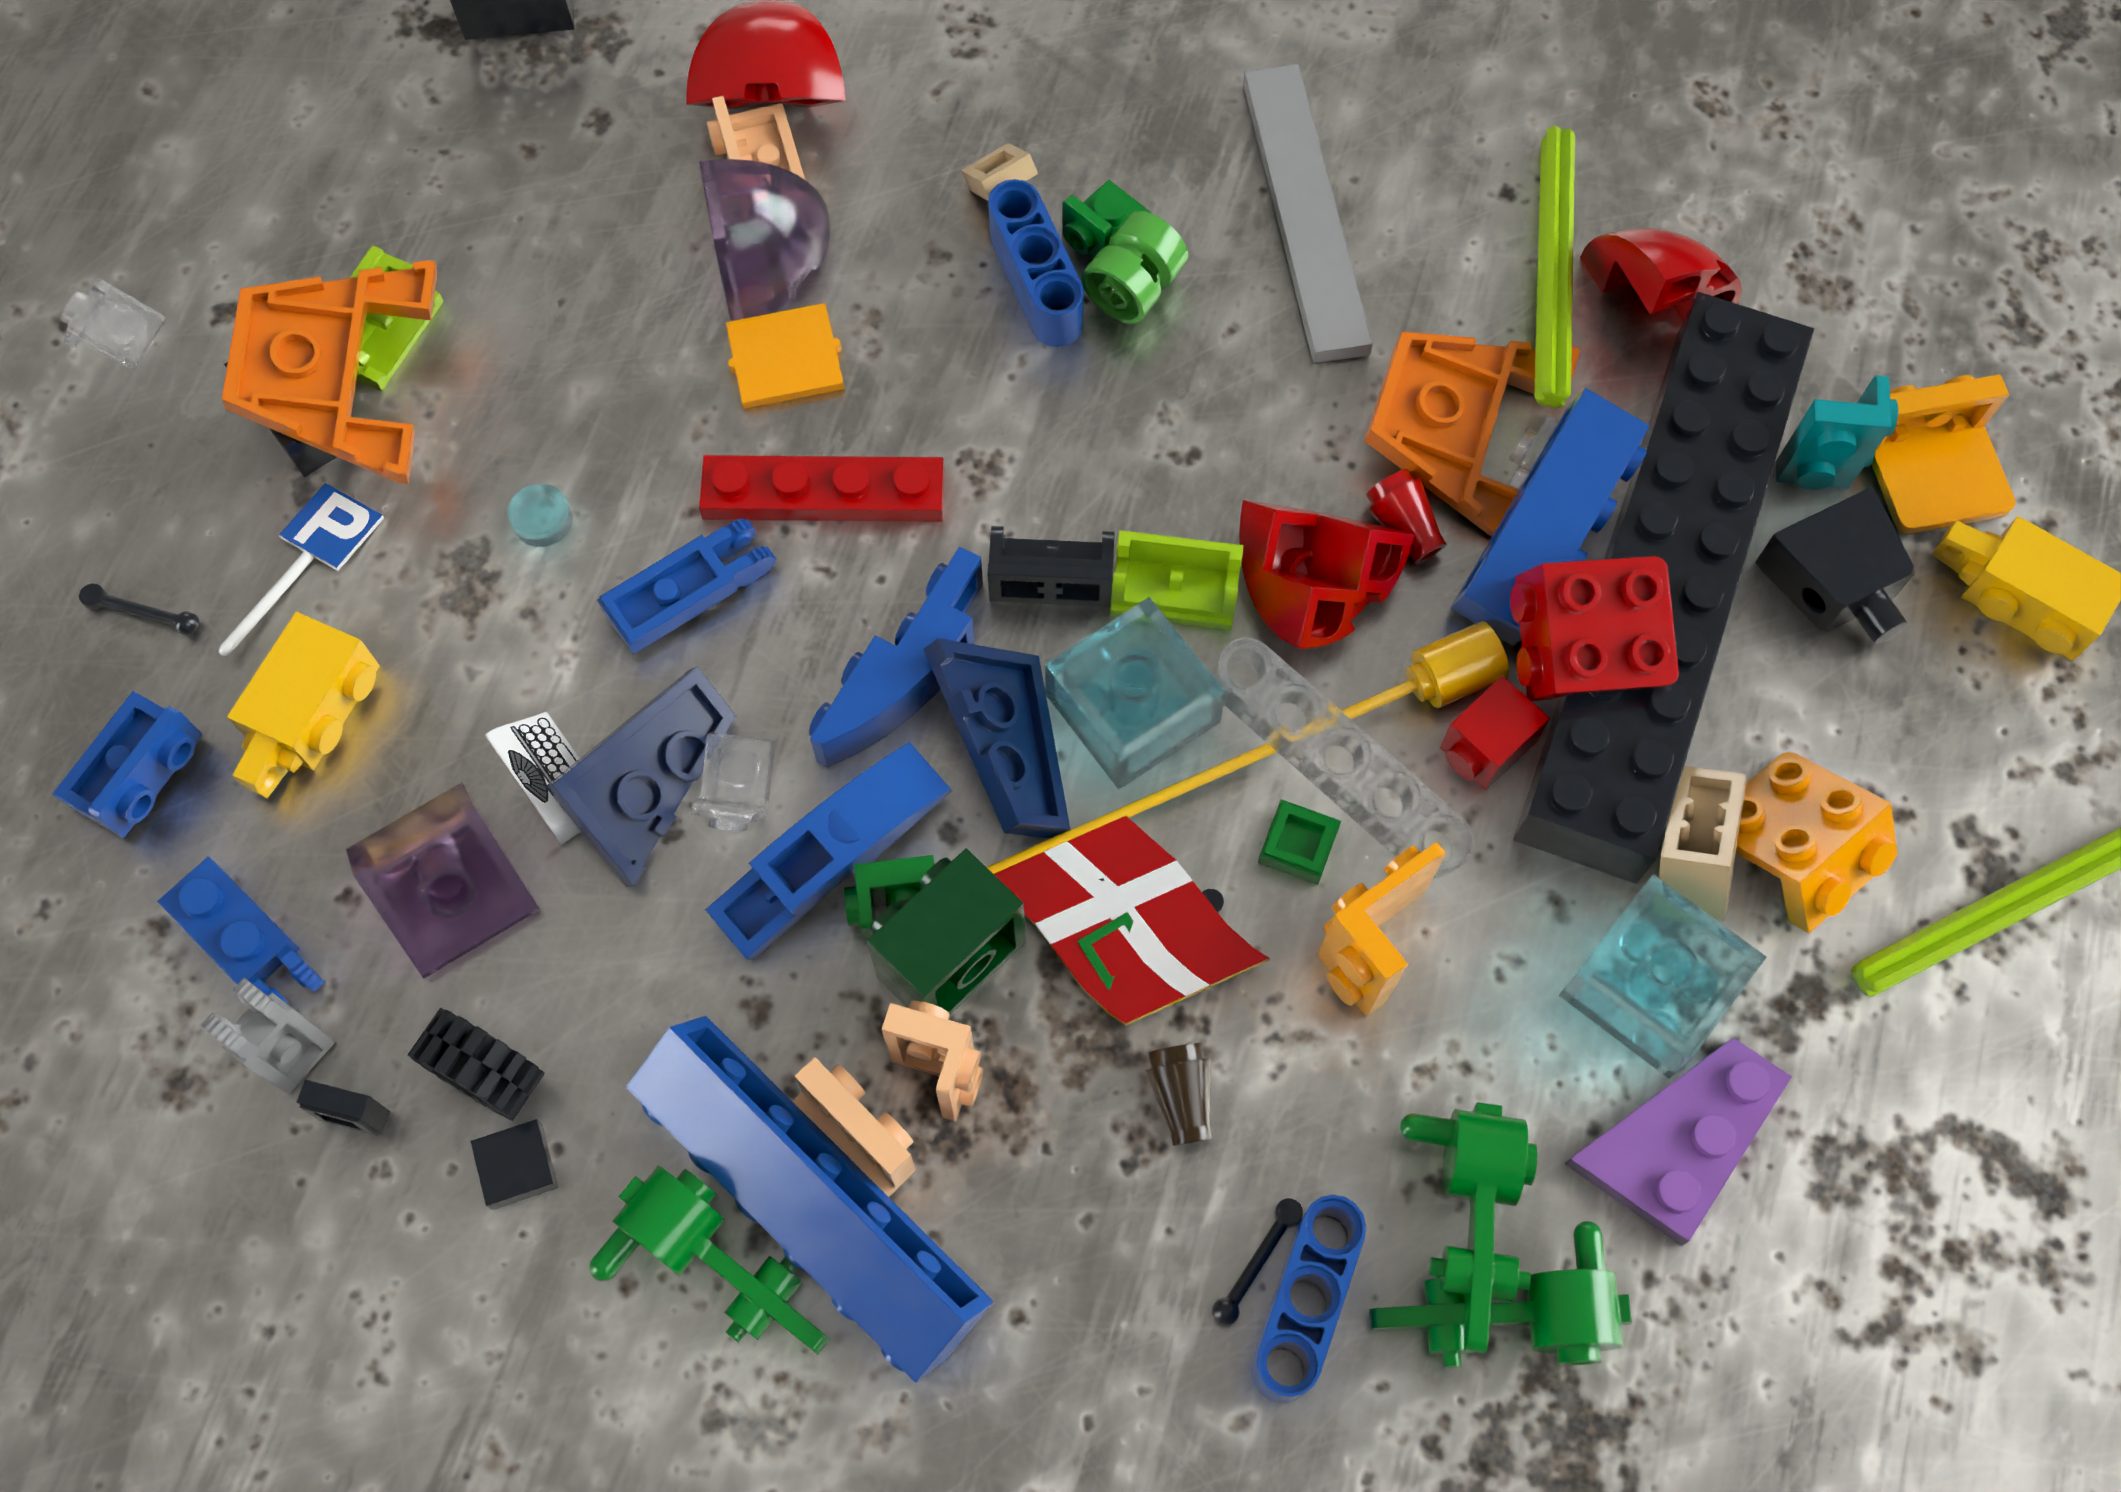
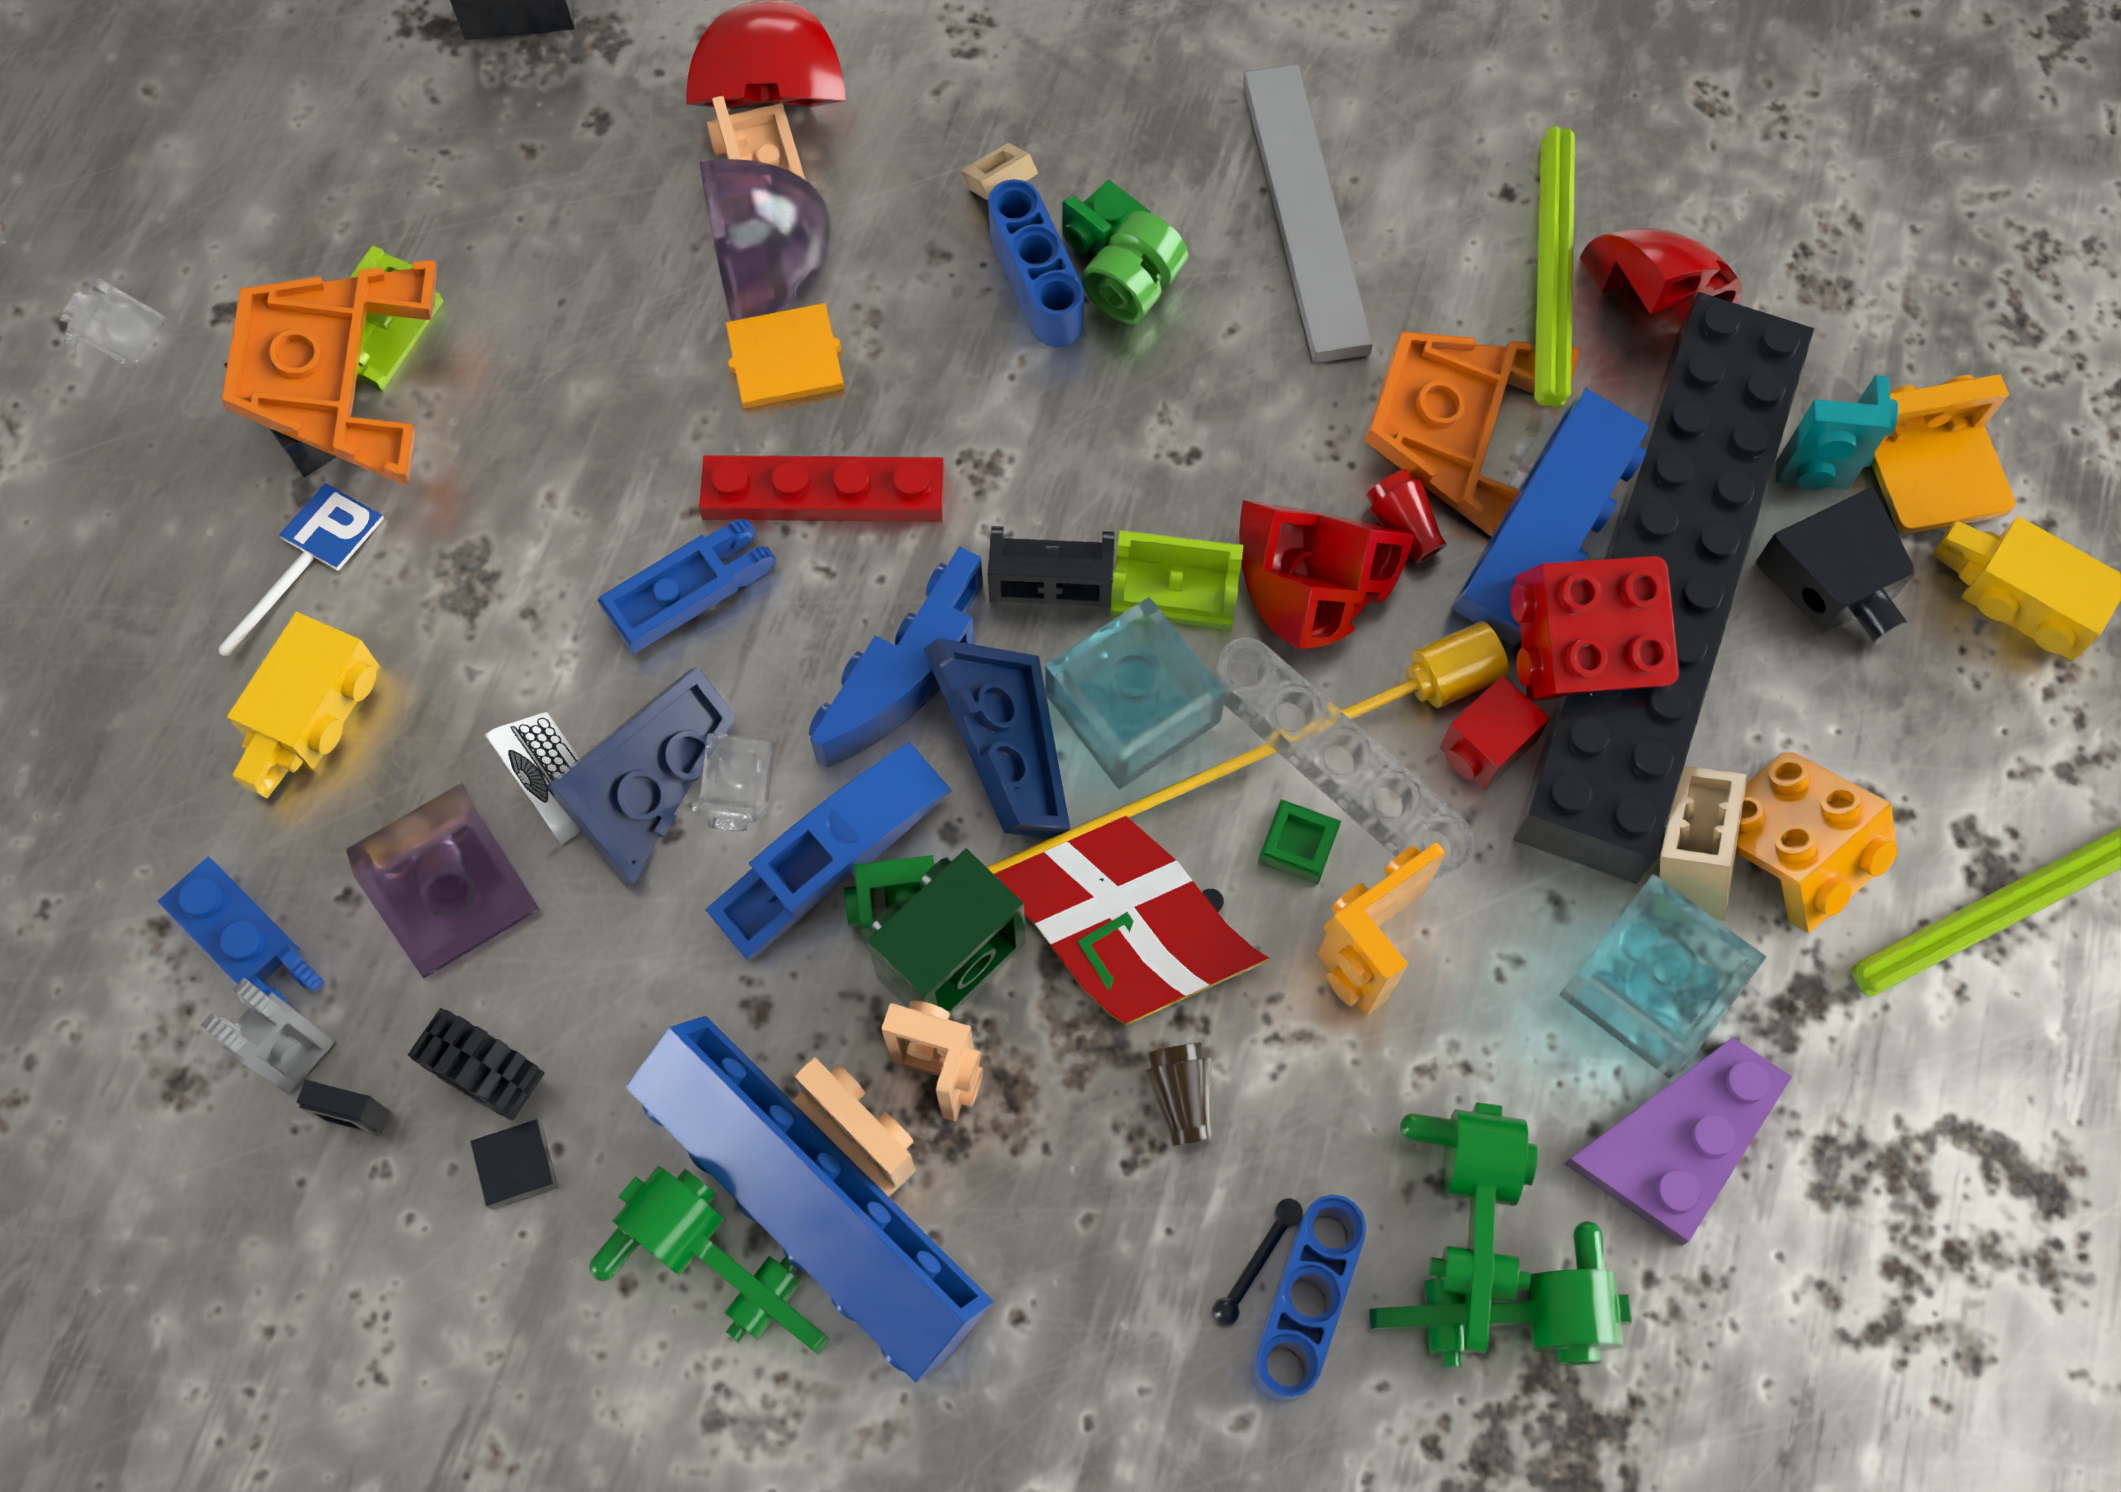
blue bracket [52,691,203,838] -> none
black hinge [79,583,200,635] -> none
clear light blue tile [508,484,573,547] -> none

